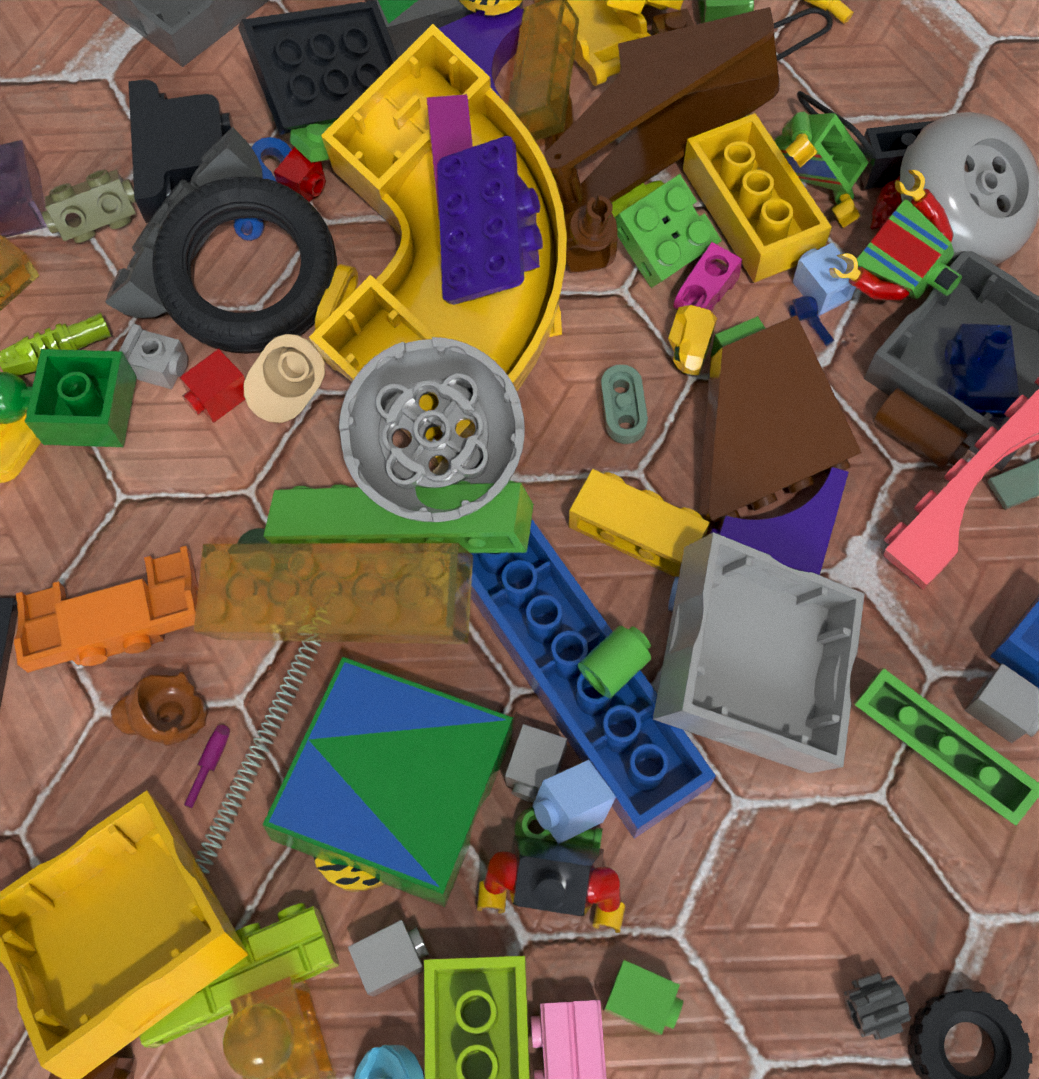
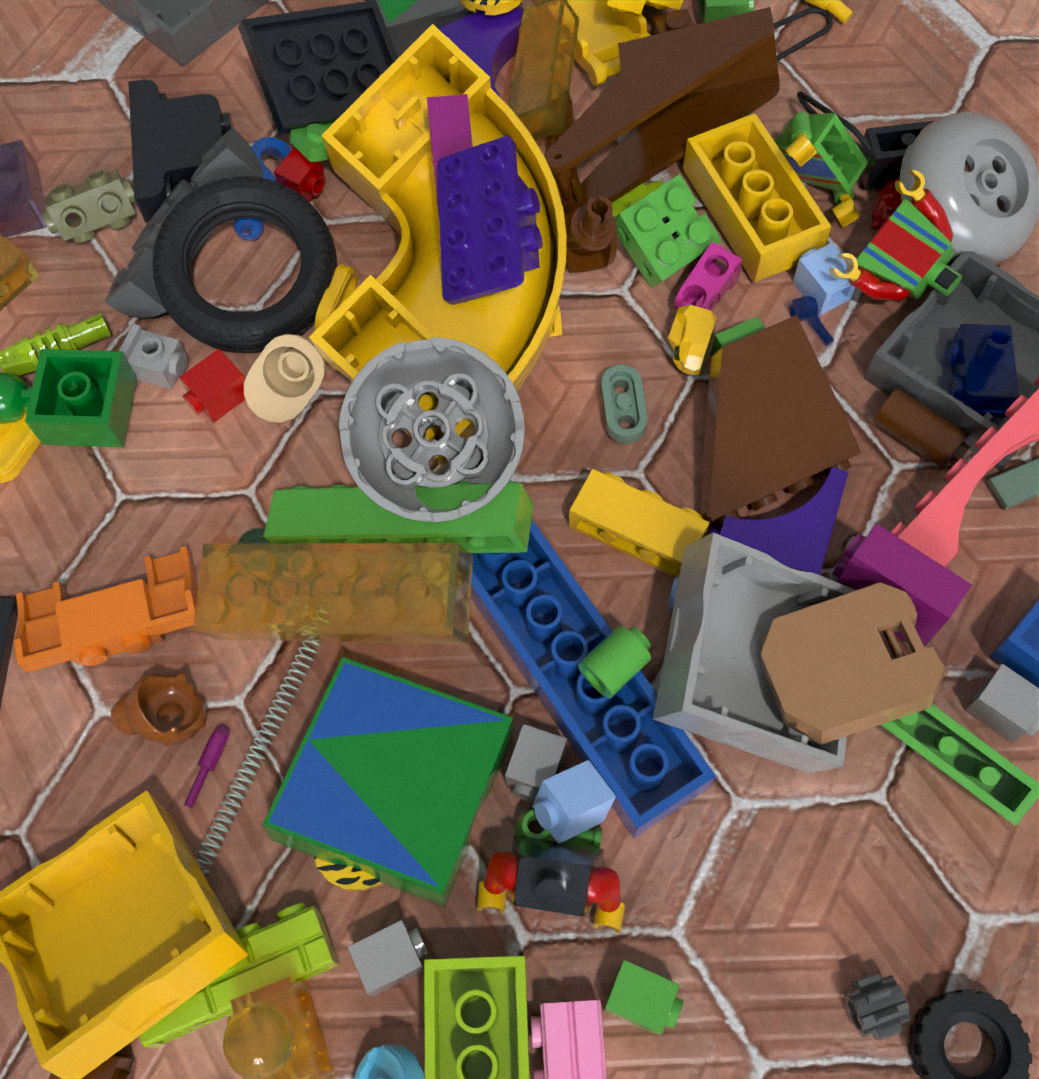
none -> medium nougat piece [760,582,948,745]
none -> magenta brick [832,523,972,647]

